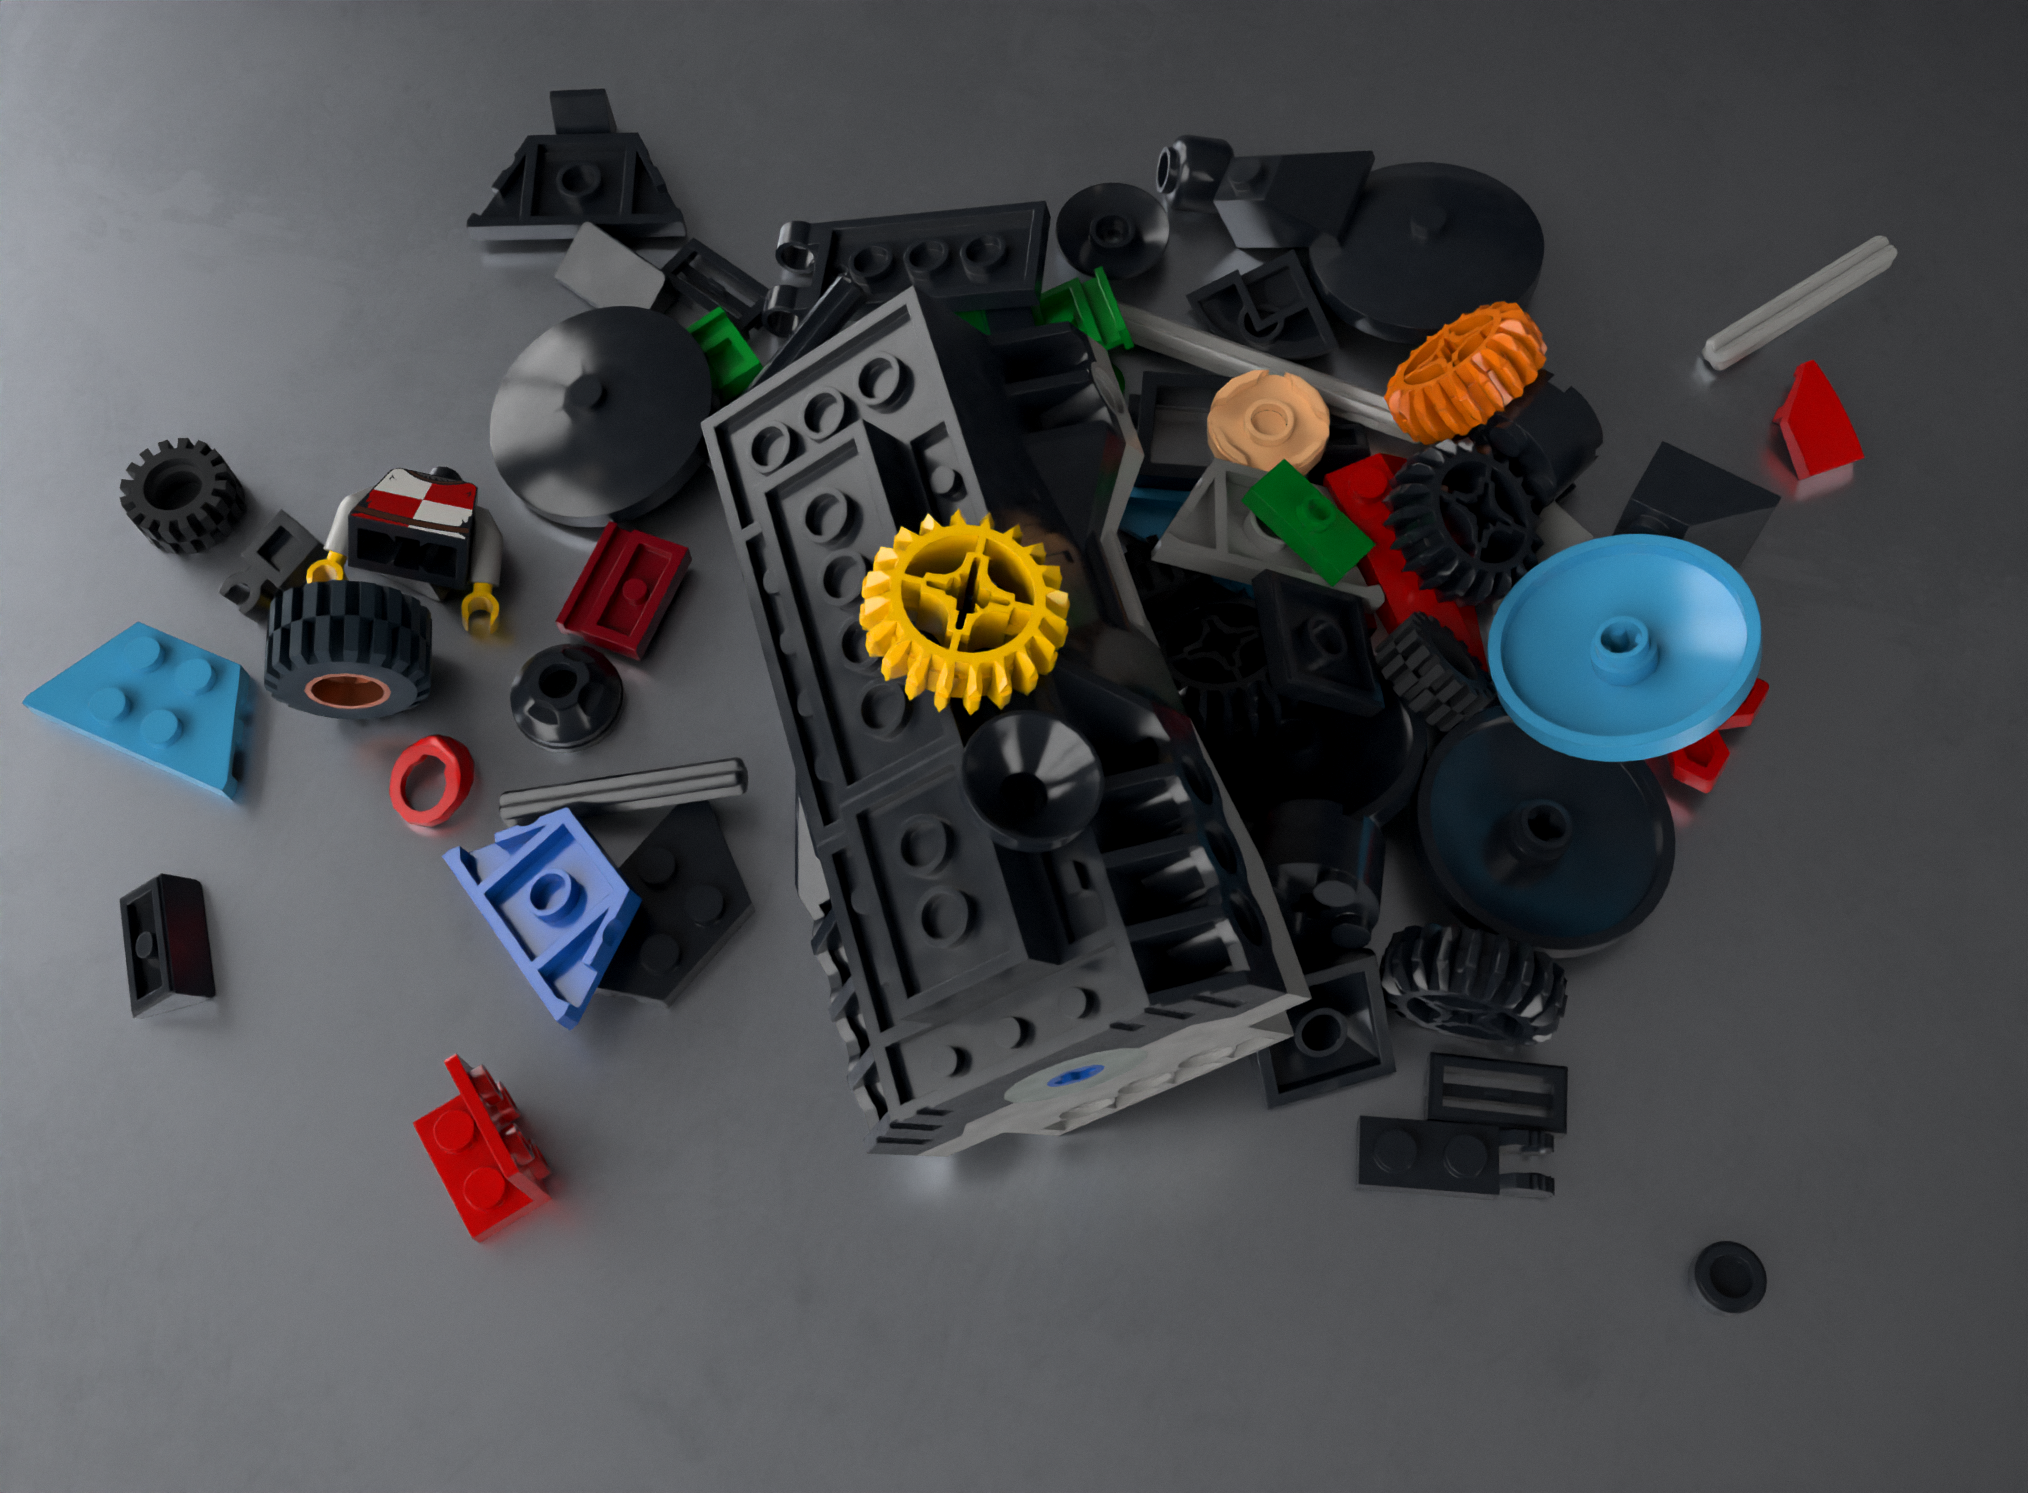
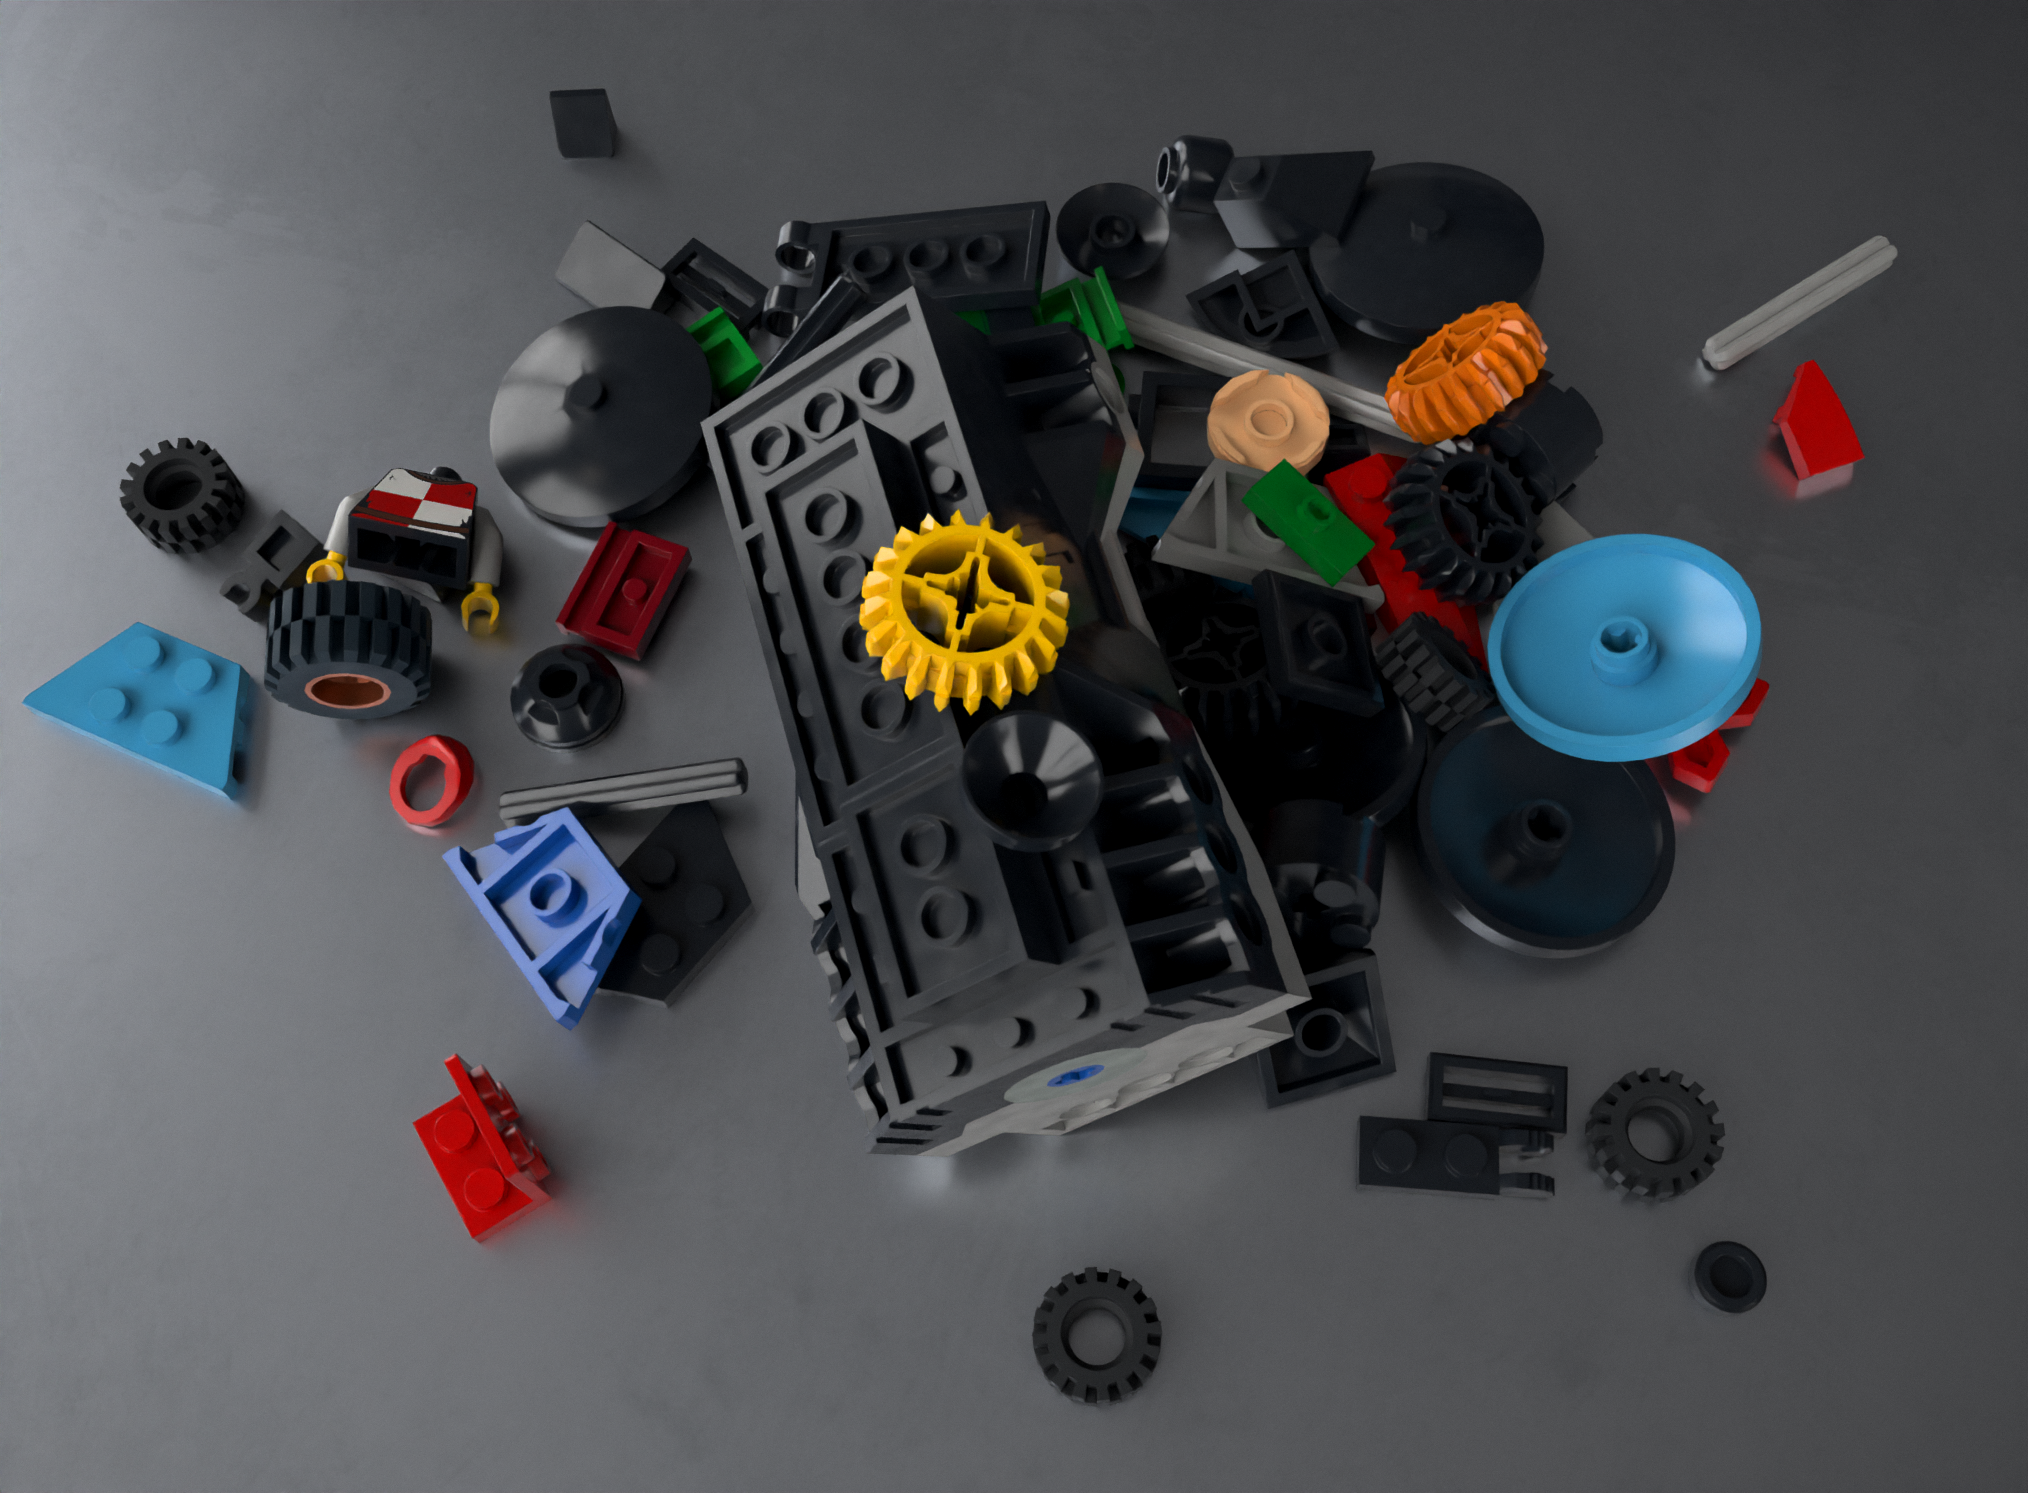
black slope [119,873,215,1019] -> none
black wing [466,132,687,241] -> none
black gear [1379,922,1568,1048] -> none
black slope [1612,441,1781,569] -> none
none -> black tyre [1032,1267,1162,1407]
none -> black tyre [1585,1068,1725,1203]

